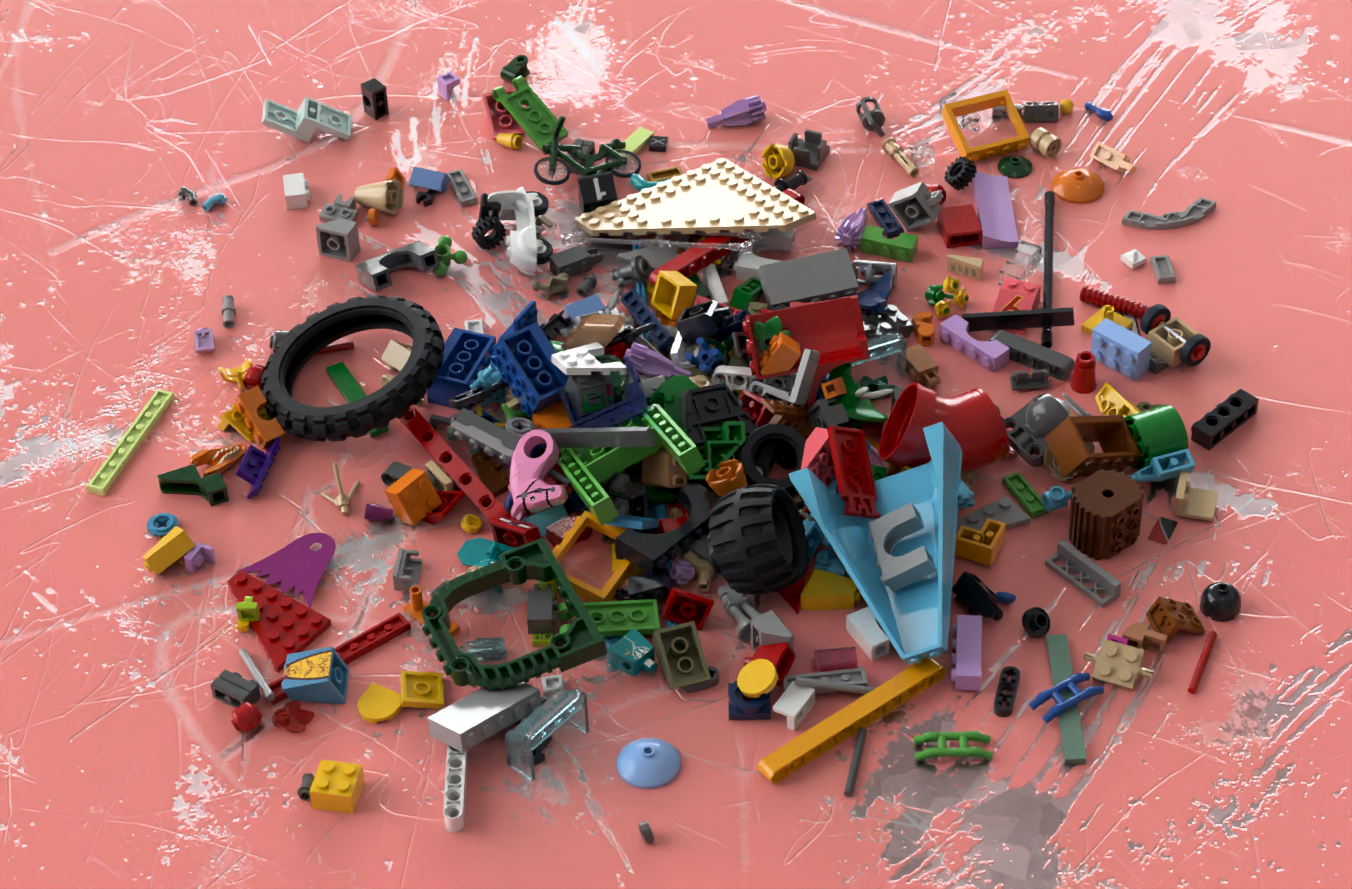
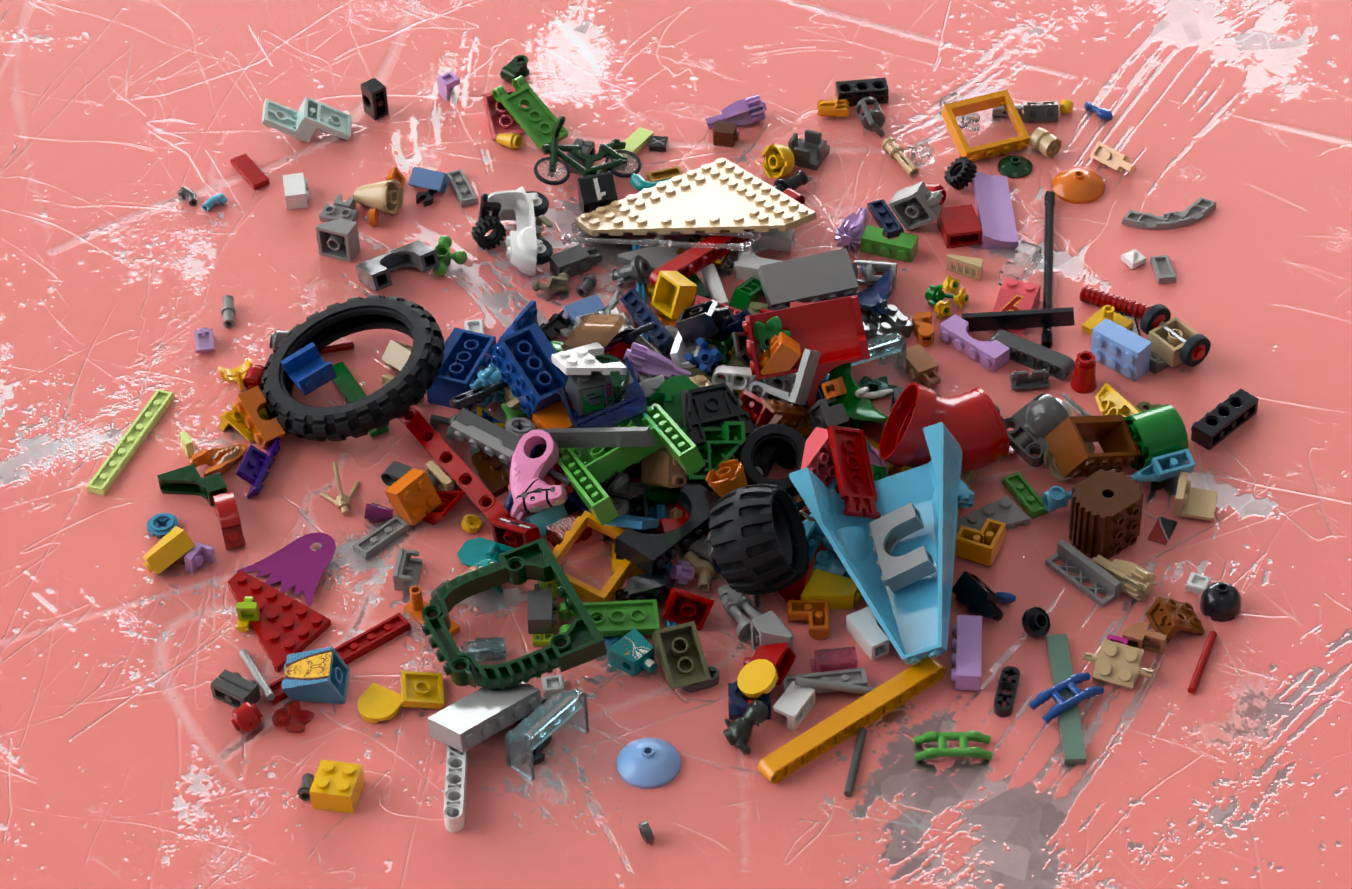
none -> yellowish green tile [179,431,195,458]
none -> red arch [213,491,246,549]
none -> red tile [230,153,270,190]
none -> blue panel [280,342,337,396]
none -> light grey tile [353,515,410,560]
none -> reddish brown brick [713,122,740,147]
none -> pearl dark grey animal [723,700,768,755]
none -> orange brick [788,600,829,640]
none -> light orange arm [817,96,849,120]
none -> black brick [835,77,889,106]
none -> tan piece [1093,555,1157,601]
none -> white tile [1185,572,1211,595]

